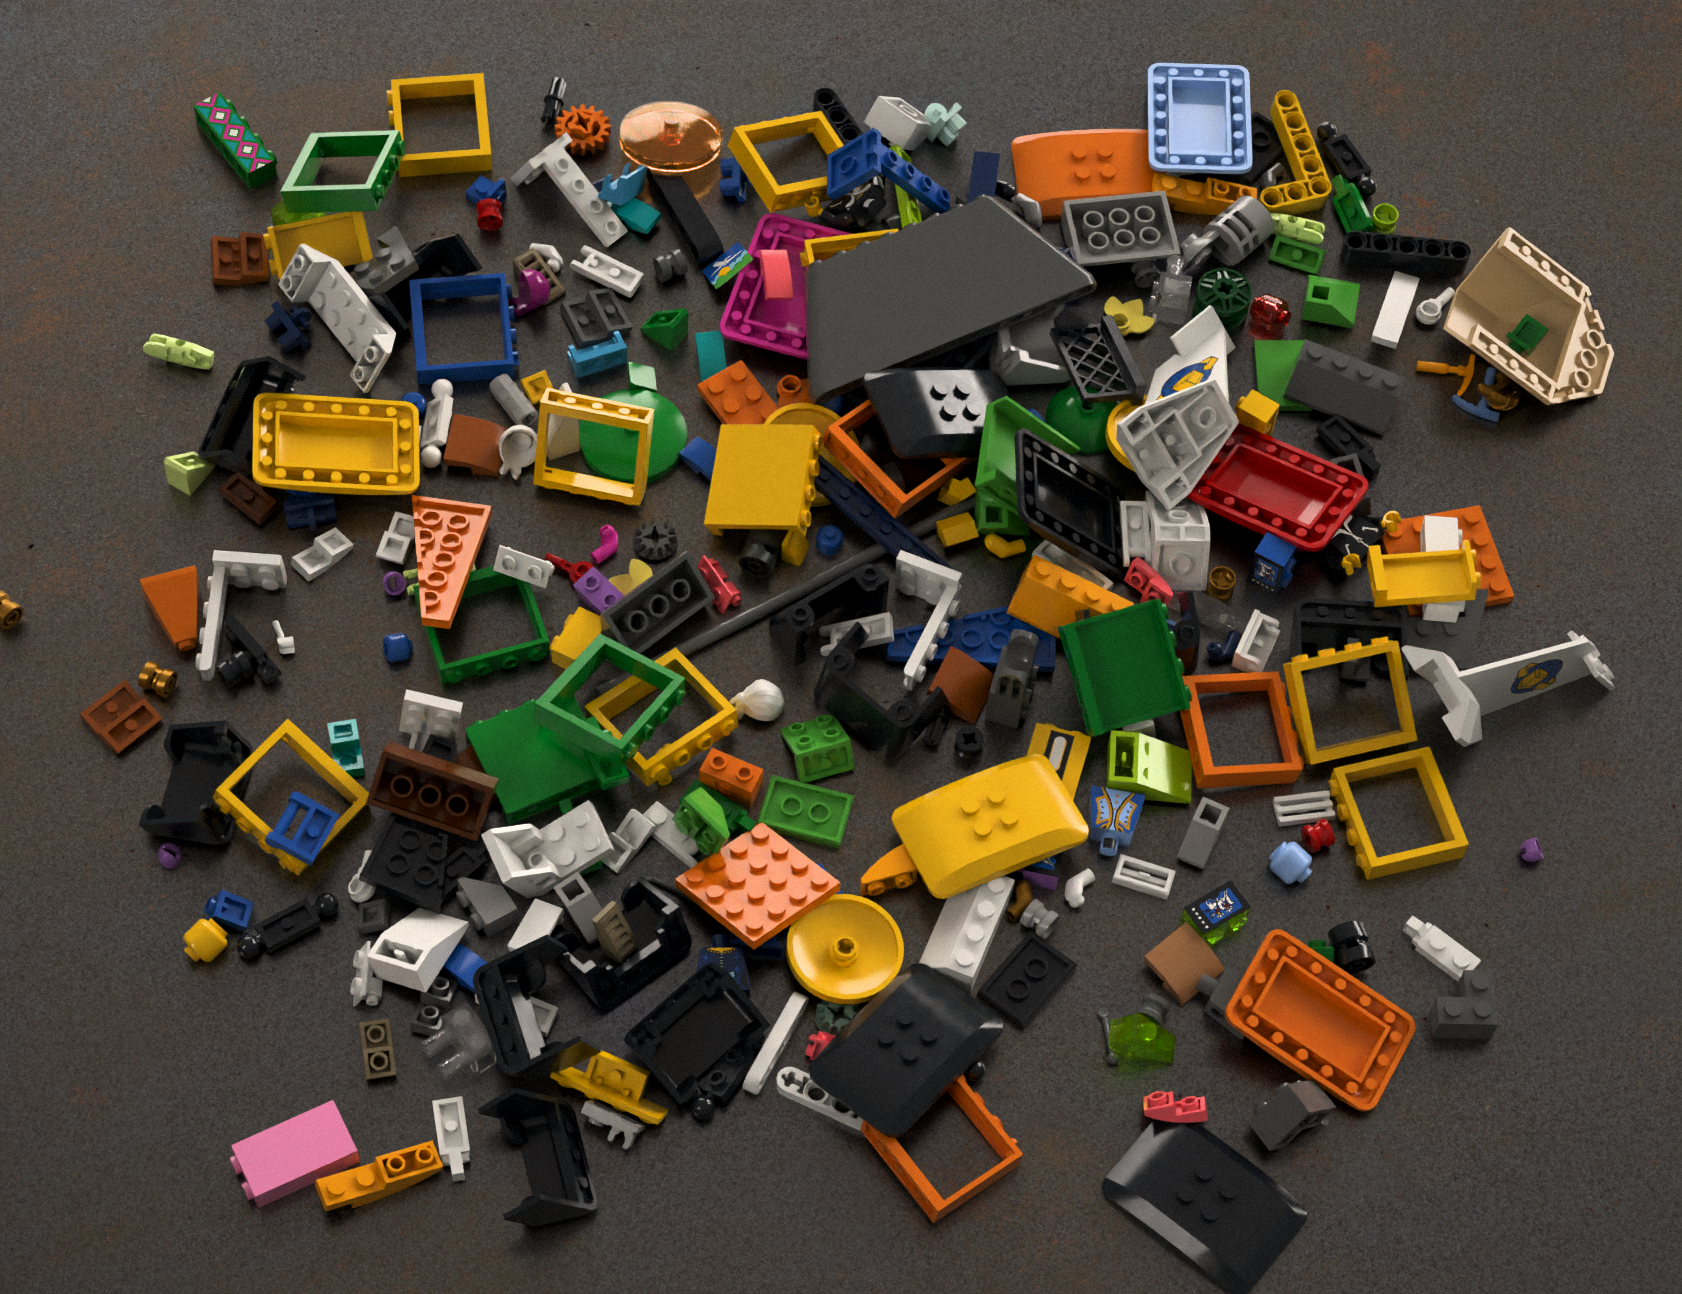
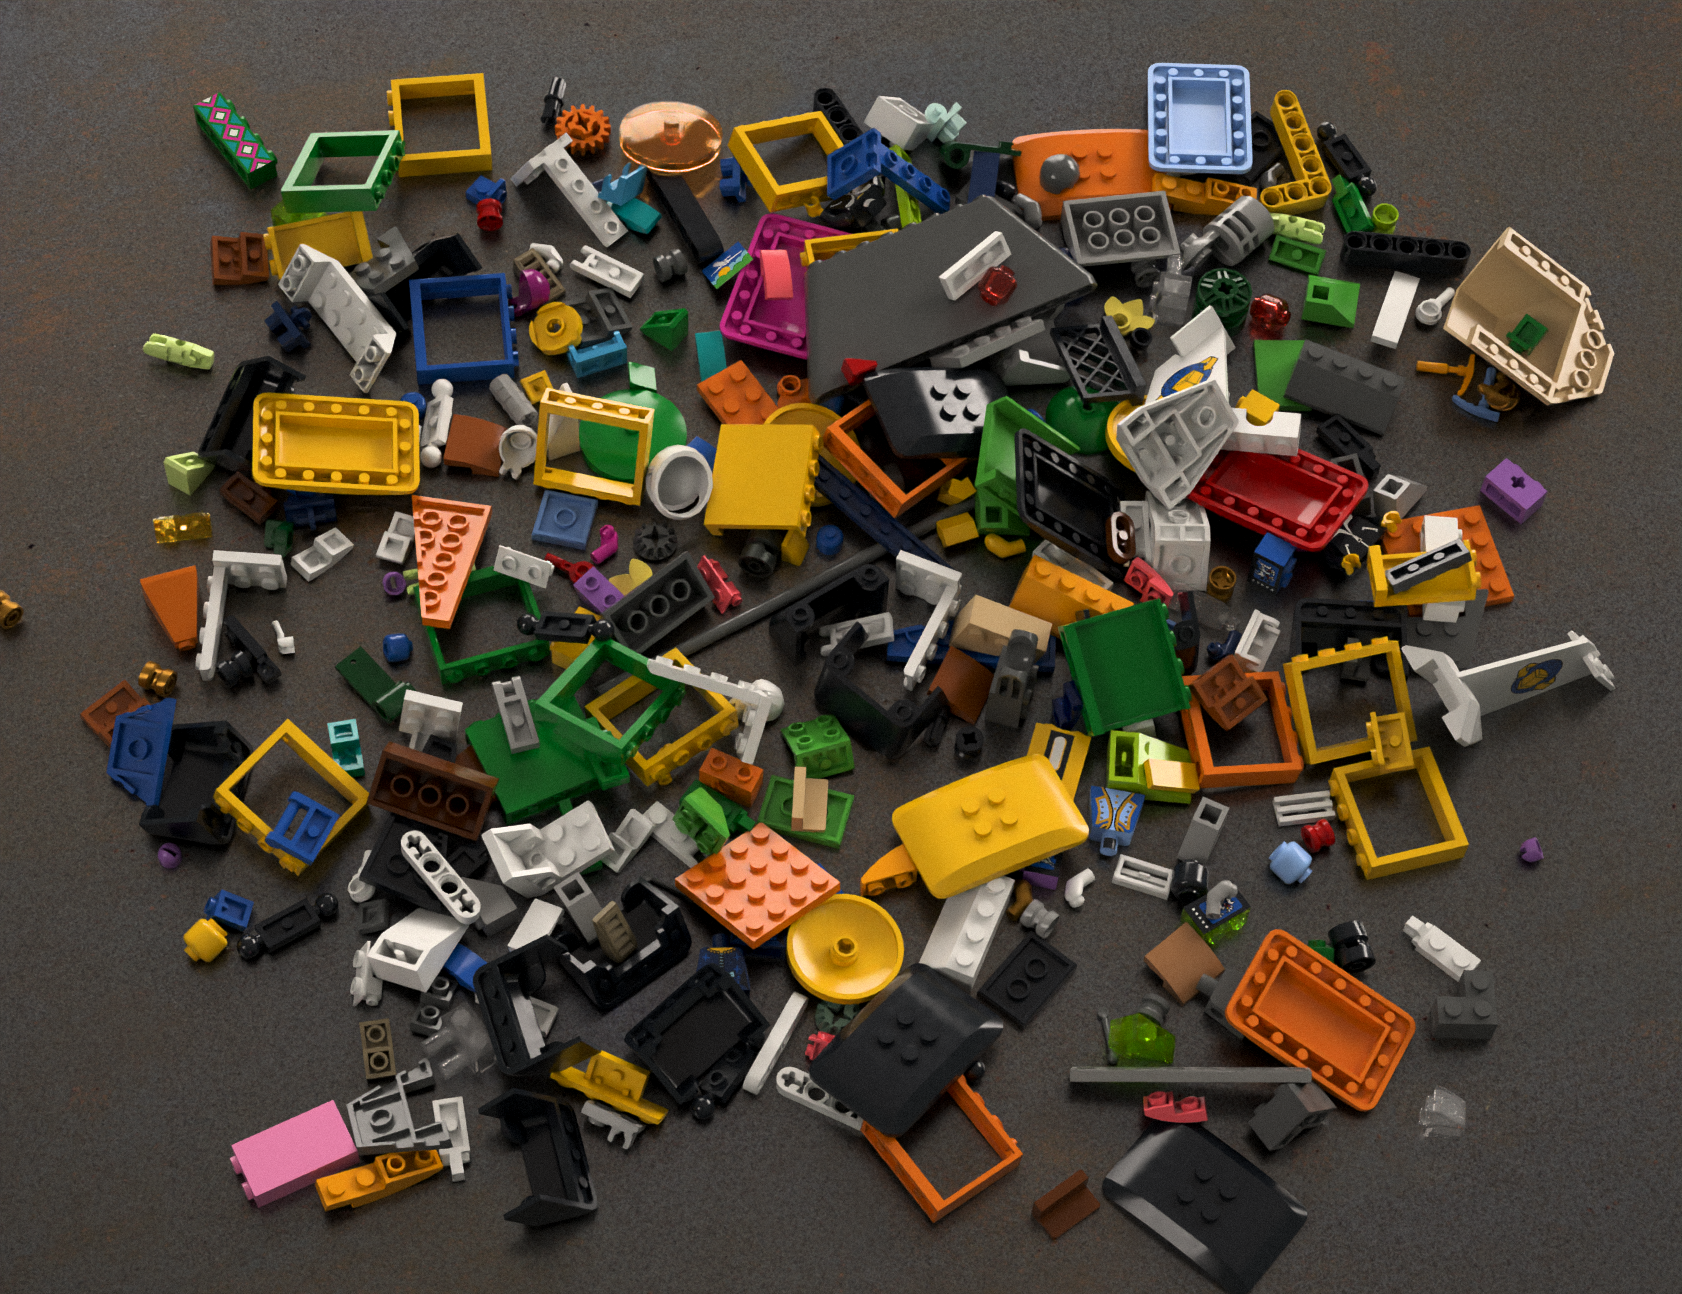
none -> blue wing [106,698,177,806]
none -> clear yellow hinge [153,510,213,543]
none -> dark green bracket [264,519,295,557]
none -> dark green door [335,646,417,724]
none -> dark grey wing [346,1057,453,1155]
none -> white beam [401,831,481,924]
none -> light grey plate [491,676,540,754]
none -> black plate [517,611,615,644]
none -> yellow plate [529,302,583,355]
none -> medium blue tile [532,490,598,550]
none -> white piece [645,445,713,520]
none -> white bracket [647,656,773,765]
none -> tan panel [791,767,828,833]
none -> red slope [841,358,878,386]
none -> light grey wing [929,316,1046,368]
none -> dark green door [938,140,1021,169]
none -> white plate [939,231,1011,301]
none -> tan wedge [948,594,1052,663]
none -> clear red head [978,265,1018,307]
none -> reddish brown panel [1031,1169,1100,1240]
none -> dark grey hair [1039,154,1080,194]
none -> clear blue slope [1052,680,1083,731]
none -> light grey tile [1070,1067,1312,1083]
none -> reddish brown plate [1105,511,1136,564]
none -> black hinge [1129,327,1152,351]
none -> yellow tile [1143,759,1200,793]
none -> black head [1171,859,1209,904]
none -> dark orange slope [1188,654,1268,731]
none -> light grey arm [1206,880,1238,920]
none -> white arch [1221,408,1301,456]
none -> yellow bracket [1366,712,1415,774]
none -> light grey slope [1373,474,1427,519]
none -> black plate [1385,538,1472,594]
none -> clear slope [1419,1085,1466,1141]
none -> medium lavender brick [1480,458,1548,524]

